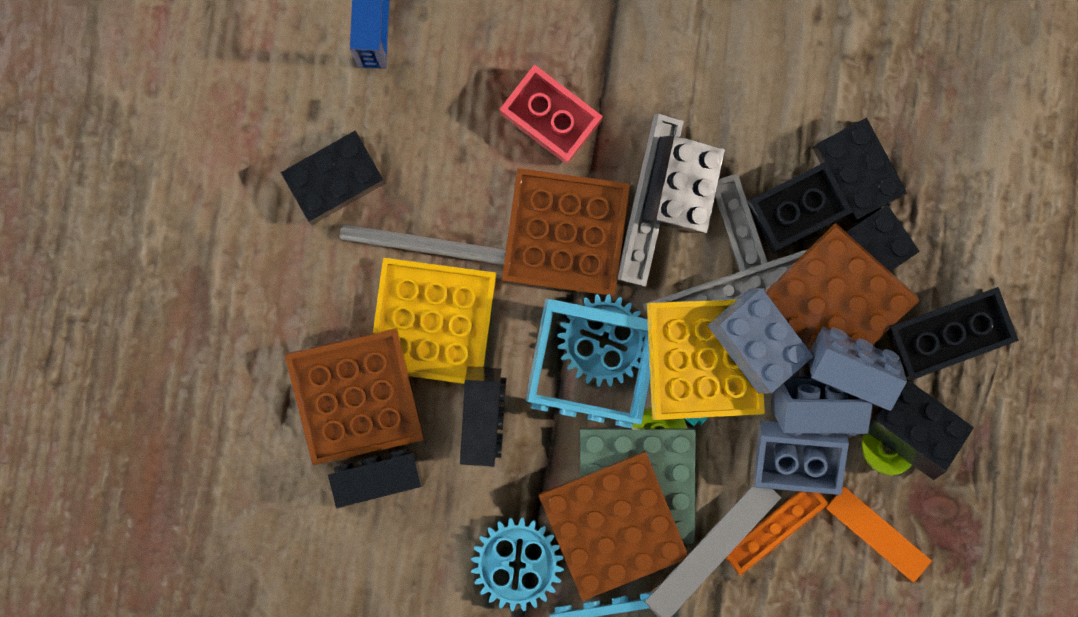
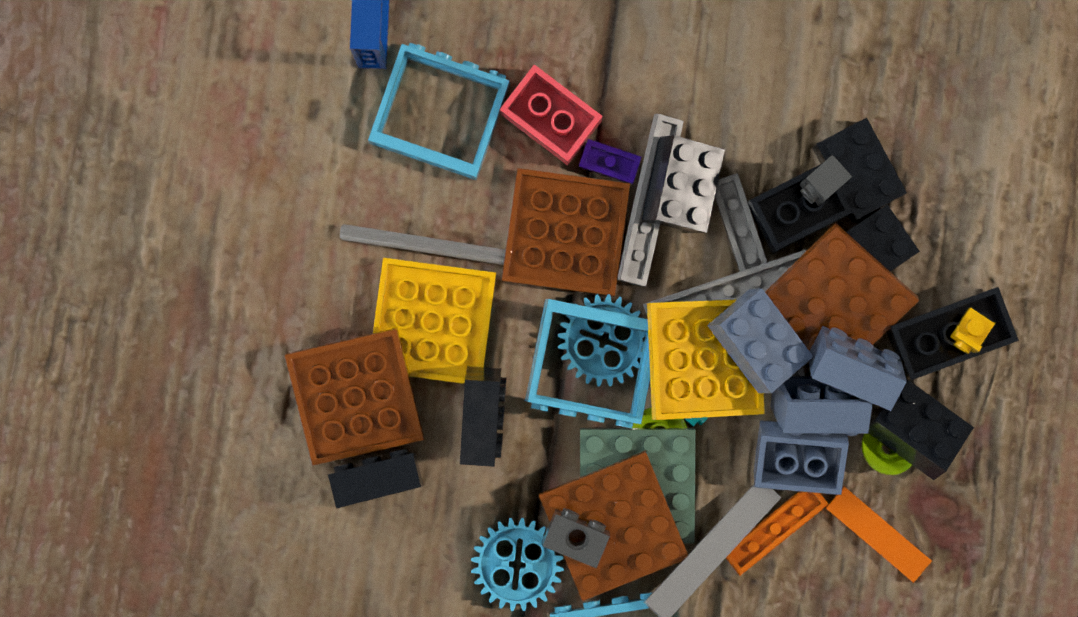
black brick [280,130,386,225] -> none
none -> medium azure window [368,43,510,180]
none -> dark grey brick [542,508,610,568]
none -> dark purple plate [579,139,642,185]
none -> dark grey brick [799,155,852,206]
none -> yellow bracket [950,308,995,354]

